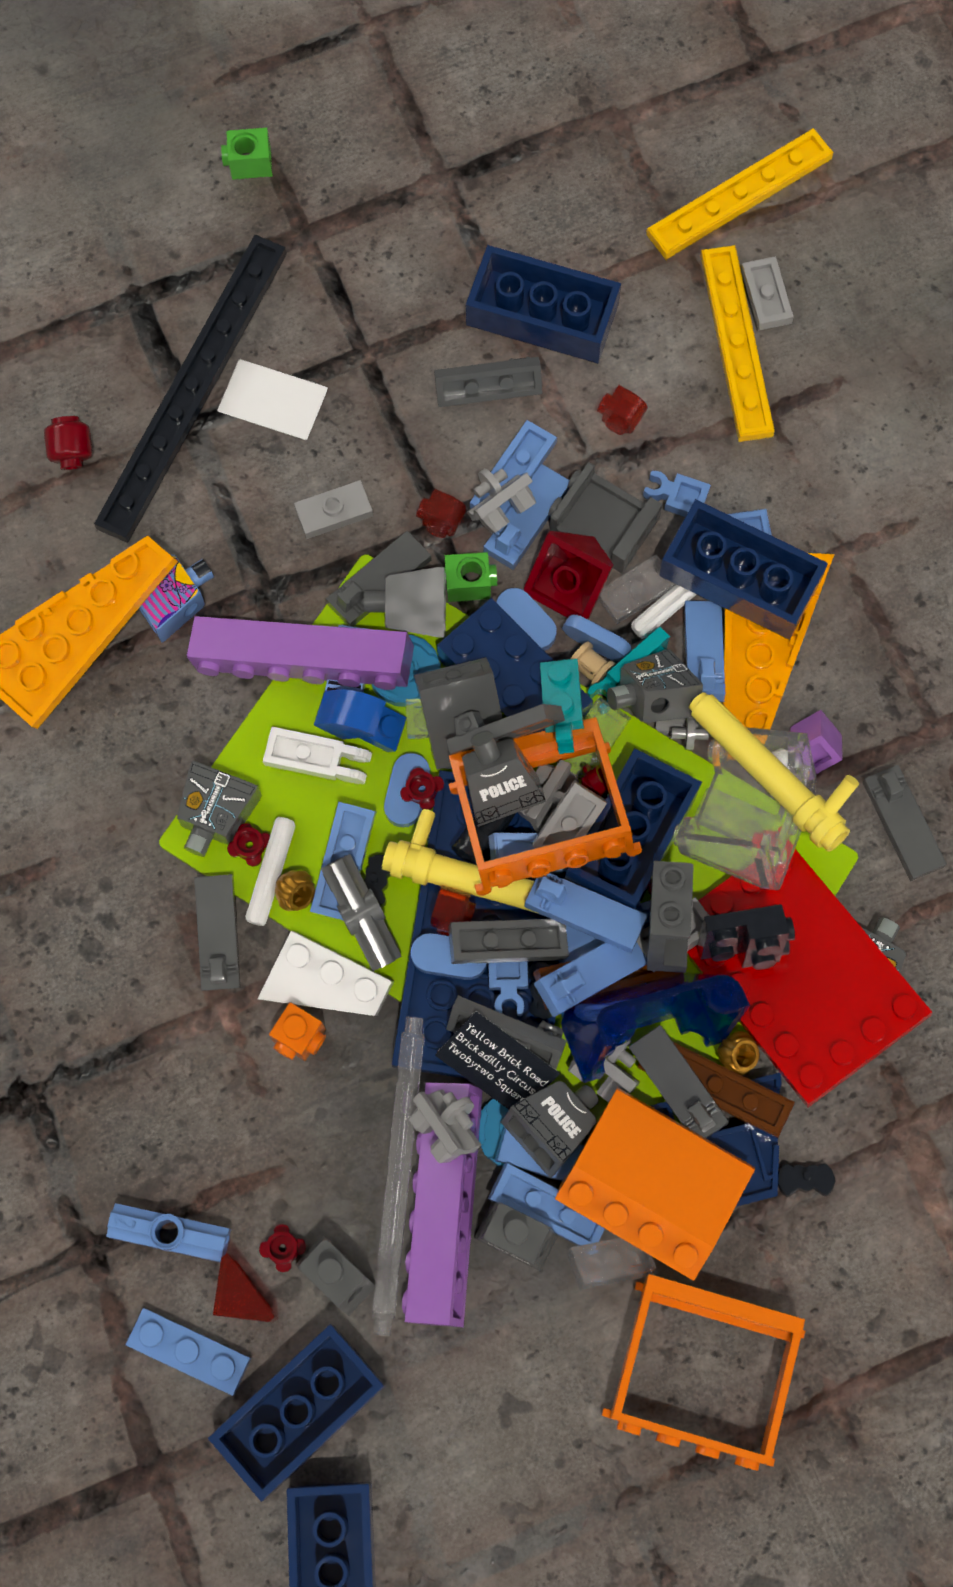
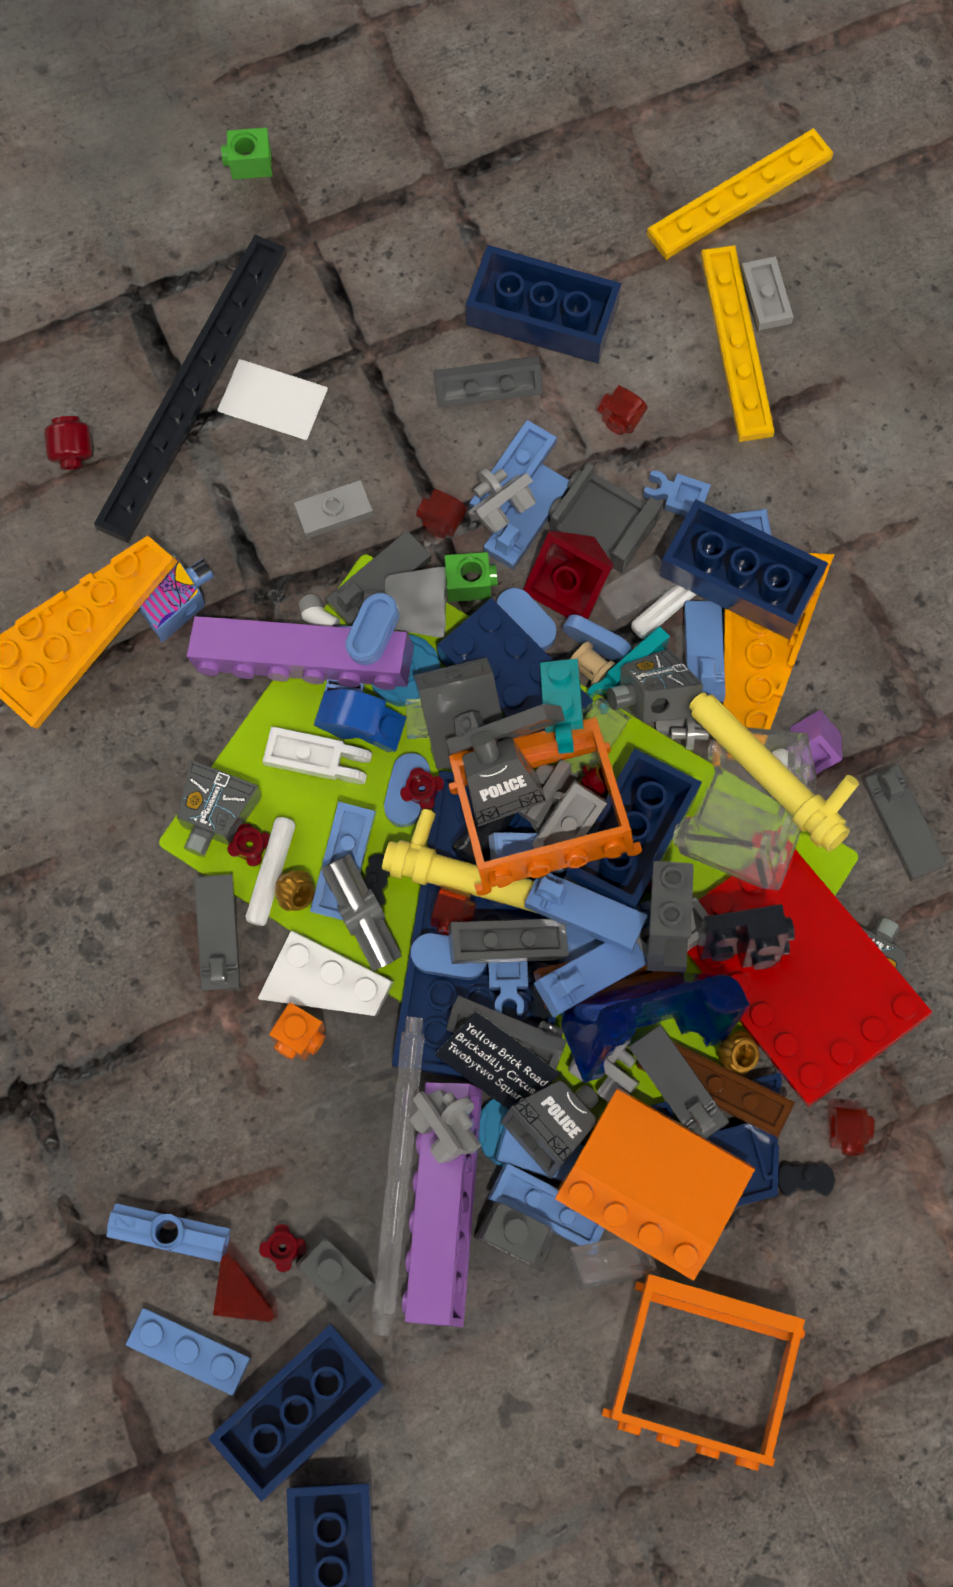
none -> white arm [299,594,340,627]
none -> medium blue tile [345,593,400,665]
none -> clear red plate [830,1106,875,1156]

